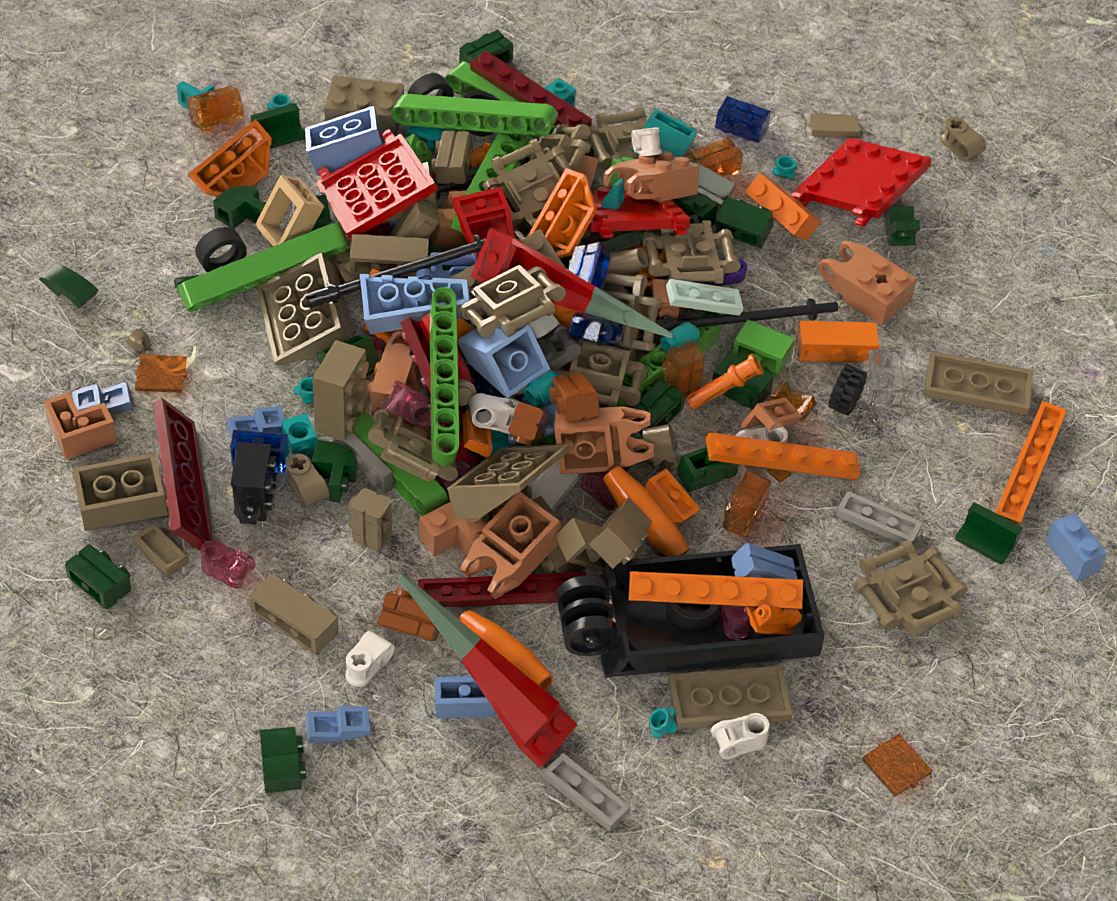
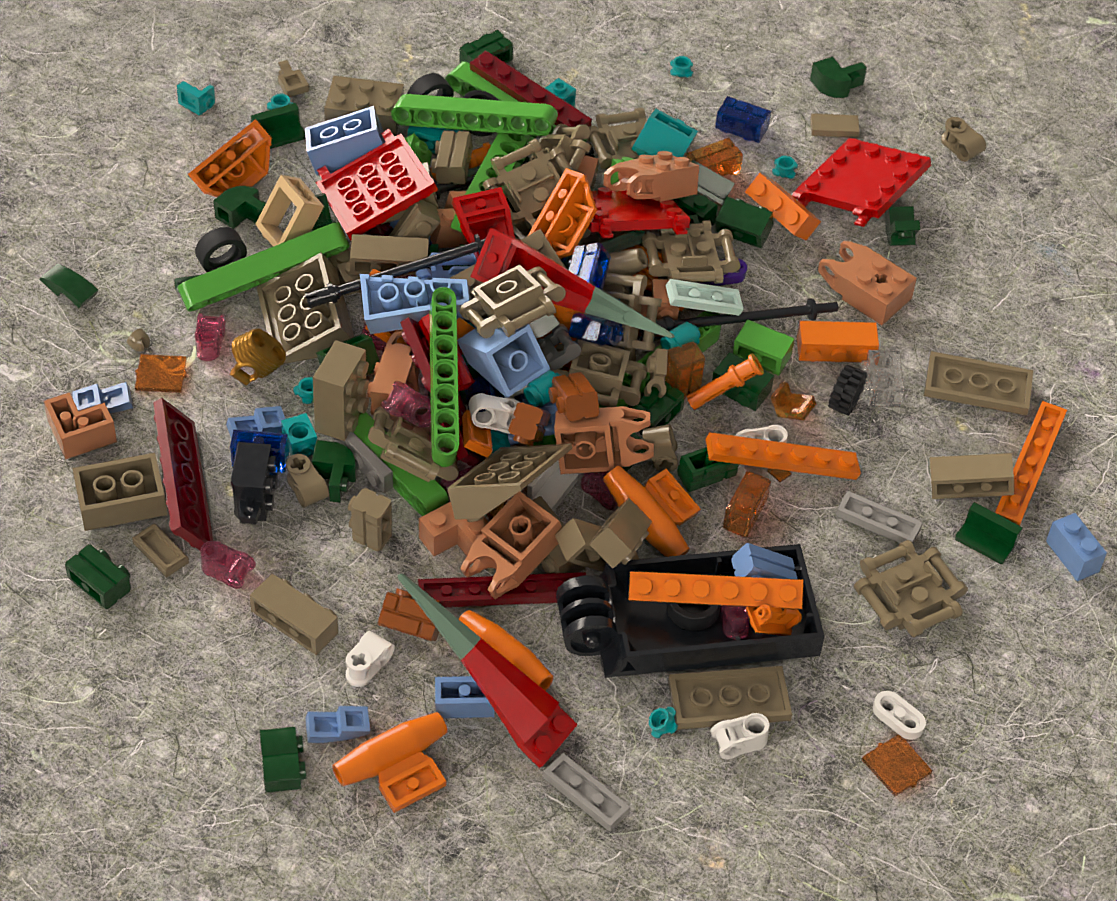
clear orange brick [186,86,244,131] -> none
dark tan plate [458,379,476,406] -> none
teal slope [601,178,625,210] -> none
white piece [631,127,662,156] -> none
nougat panel [740,397,802,430] -> none
none -> clear pink piece [195,313,226,361]
none -> pearl gold piece [230,328,286,385]
none -> dark tan plate [278,60,309,97]
none -> orange plate [332,712,448,813]
none -> dark tan plate [644,348,668,398]
none -> teal plate [670,56,693,77]
none -> dark green brick [810,56,867,98]
none -> white plate [873,691,926,740]
none -> dark tan brick [930,453,1014,499]

